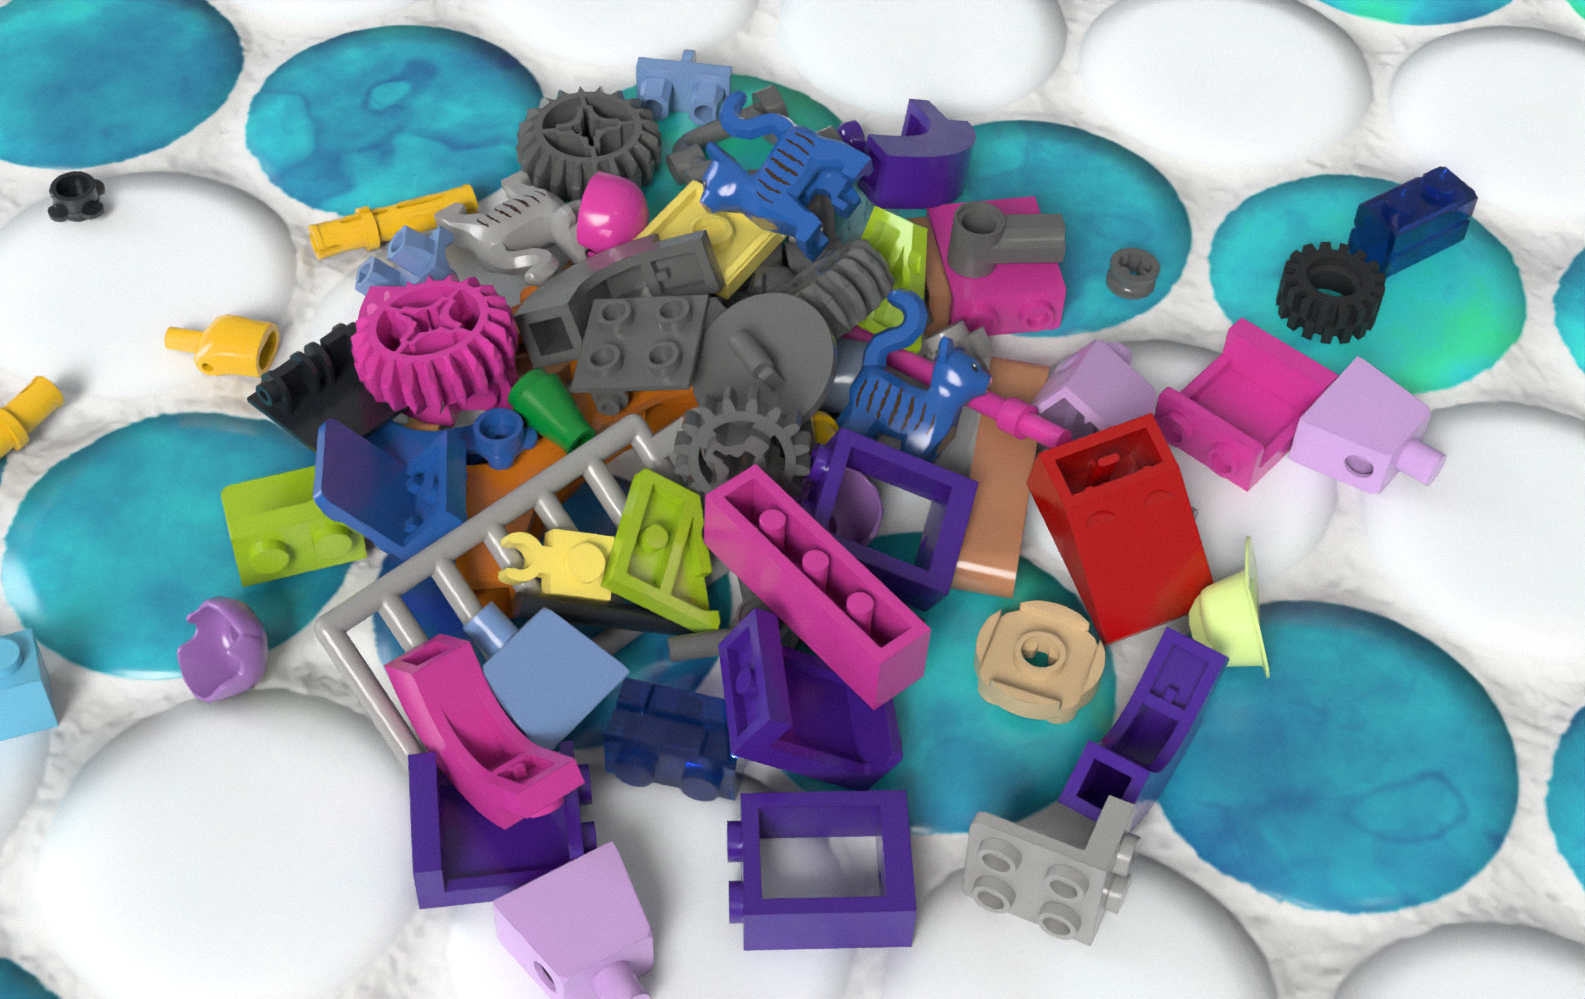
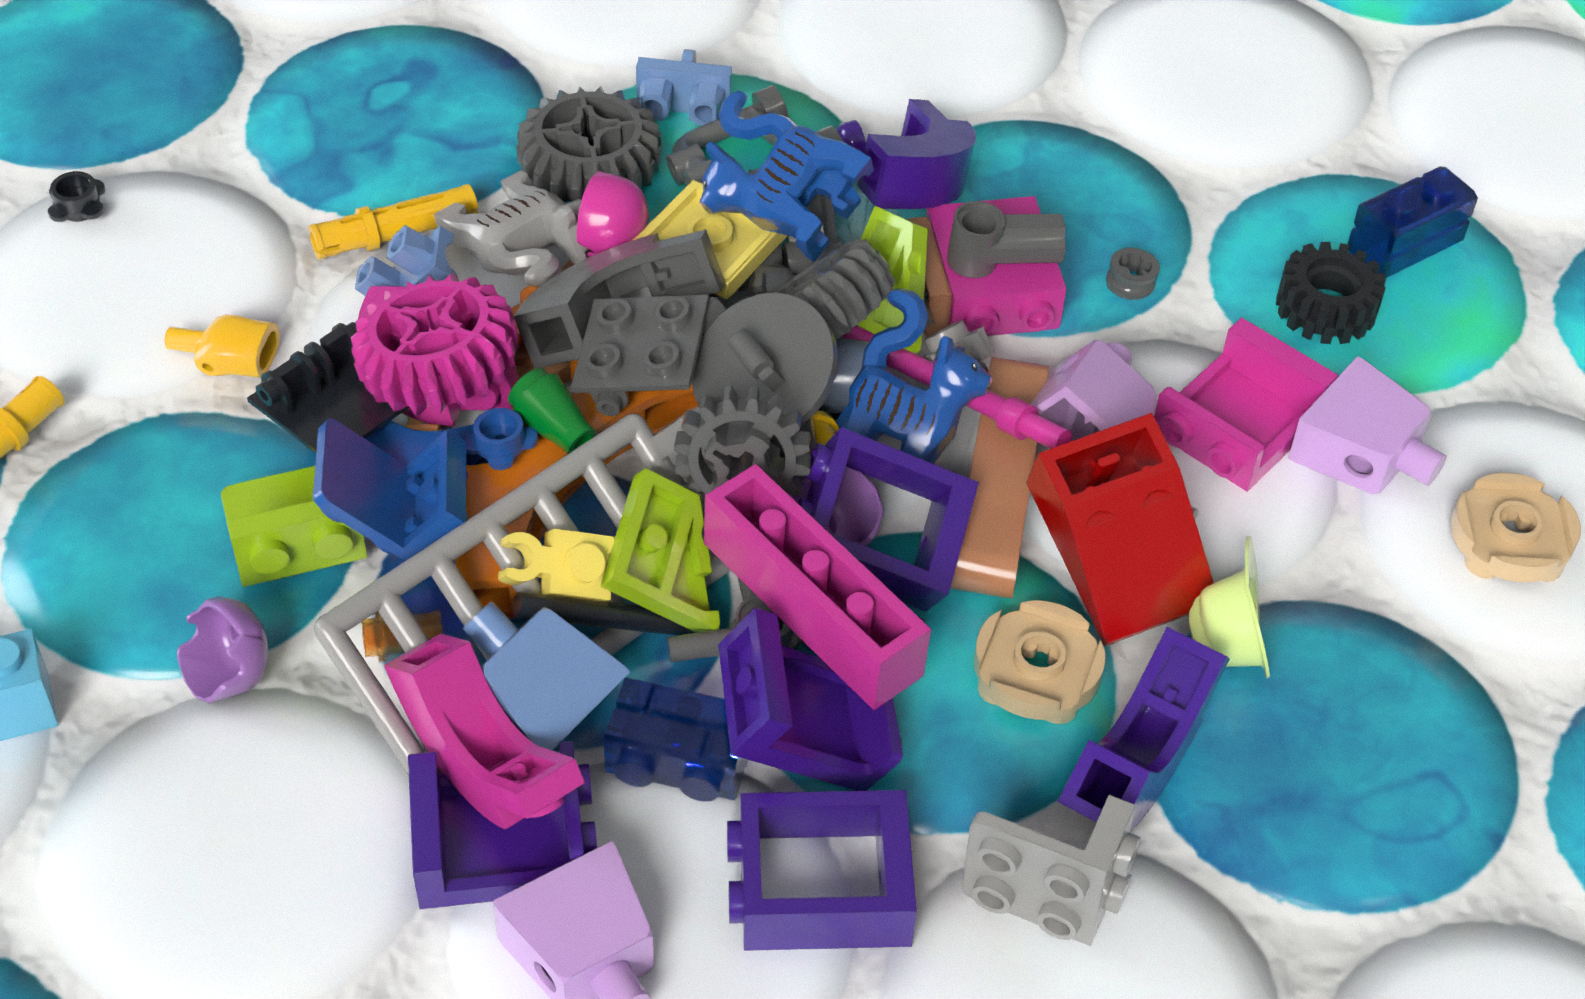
none -> clear orange pin [361,610,443,663]
none -> tan plate [1451,473,1581,582]

